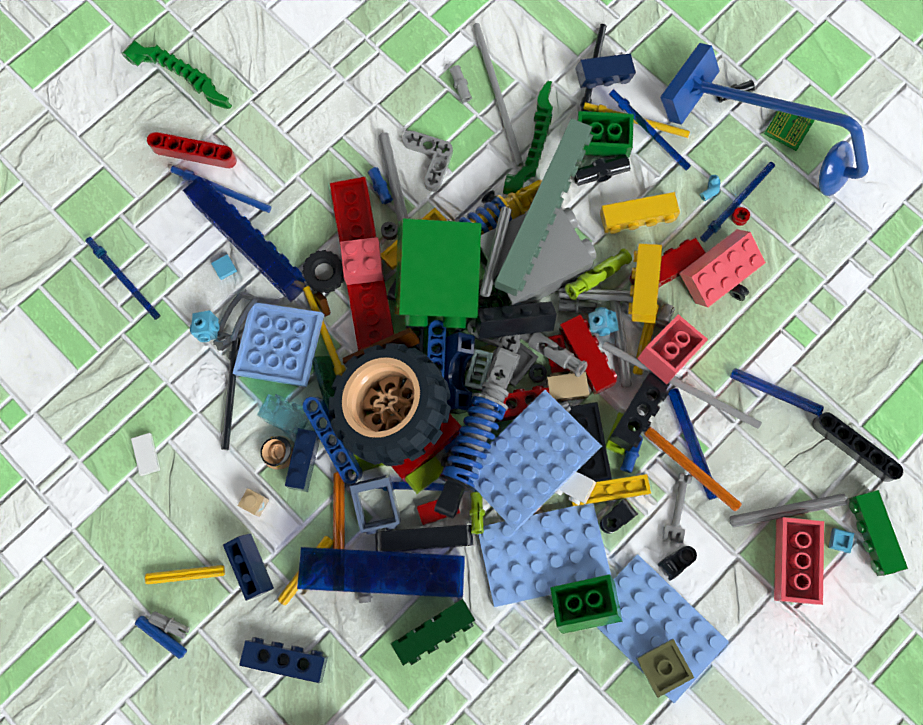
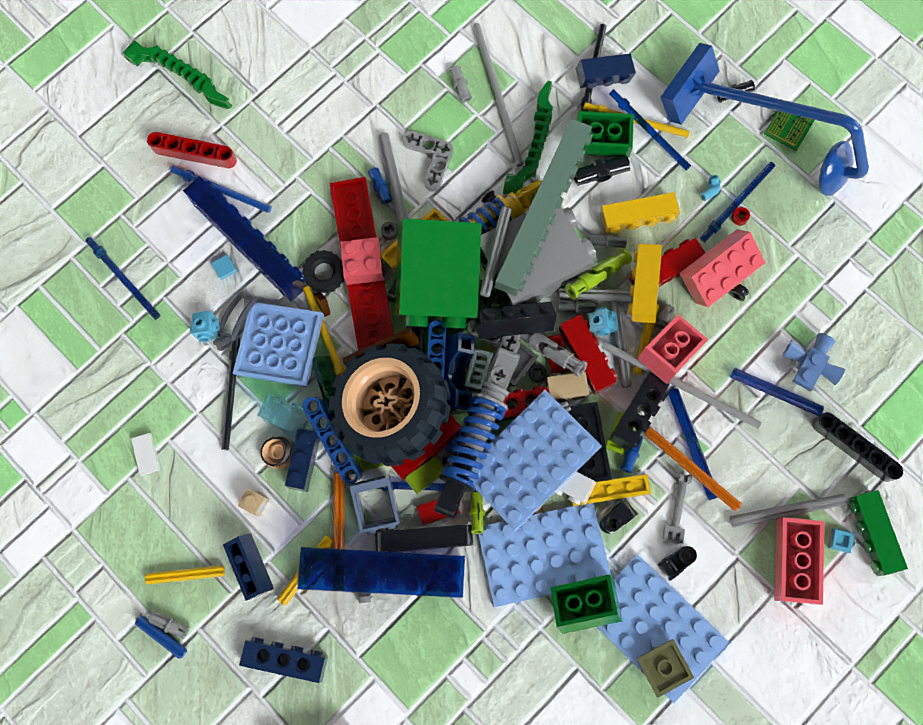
dark green wedge [390,599,475,666] -> none
none -> dark grey axle [590,233,627,248]
none -> medium blue brick [782,333,845,391]

